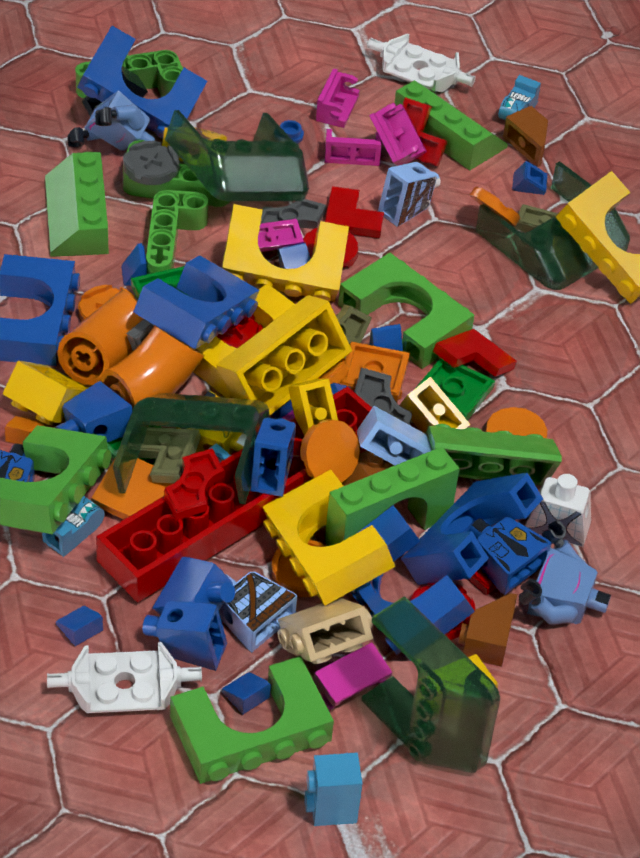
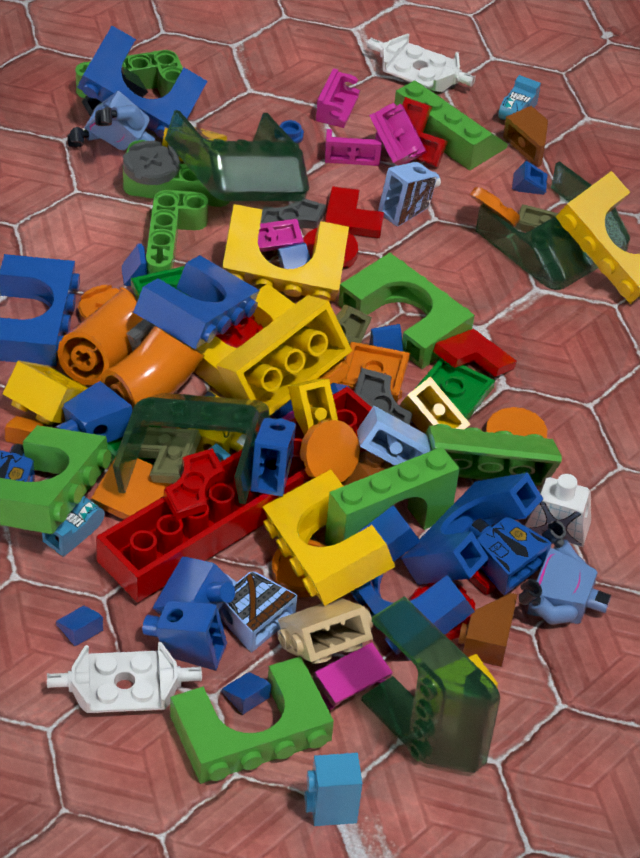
bright green slope [45,152,109,257] -> none

